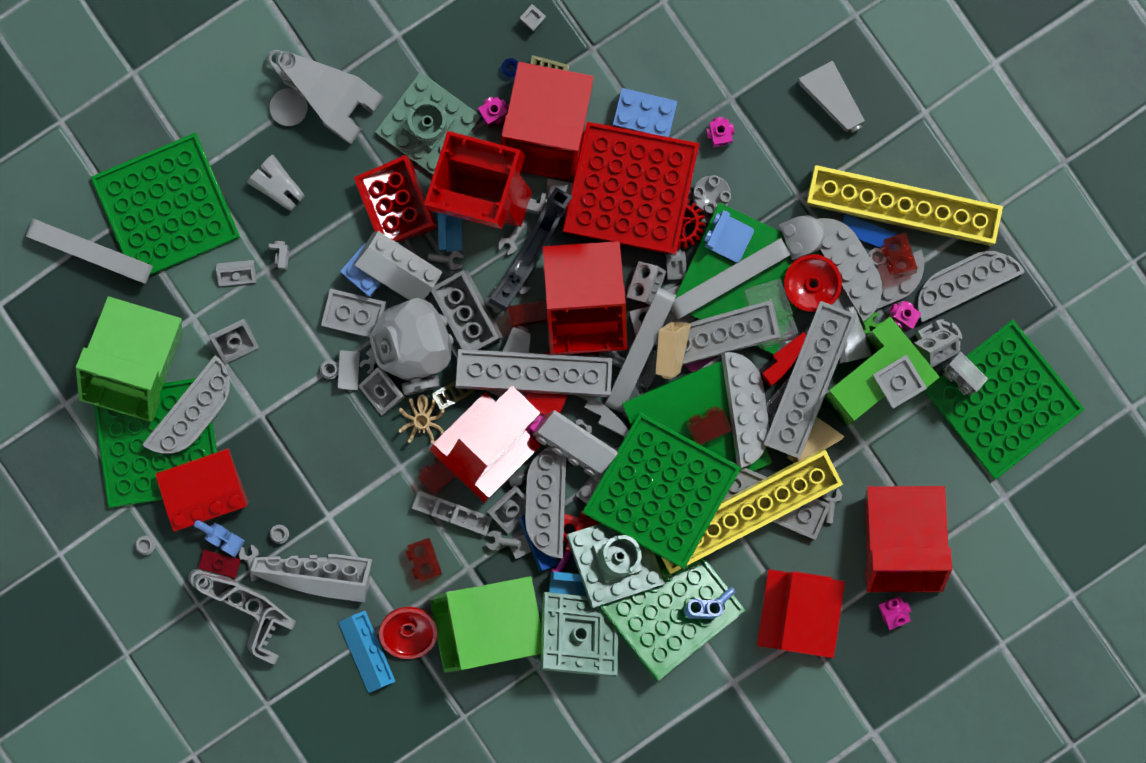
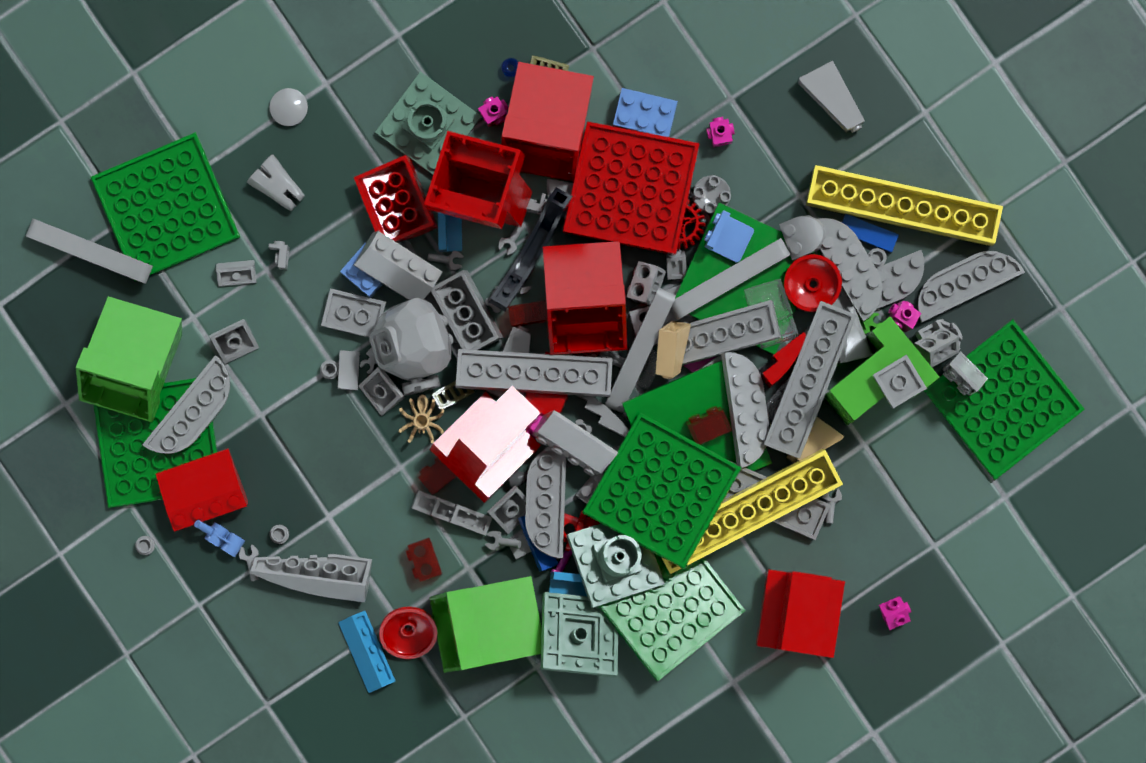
light grey piece [188,569,296,665] -> none
dark red plate [199,550,241,578] -> none
light grey piece [267,50,384,144] -> none
light grey tile [519,4,546,32] -> none
medium blue beam [683,587,735,619] -> none
red piece [864,486,952,592] -> none
clear red brick [881,233,918,279] -> none

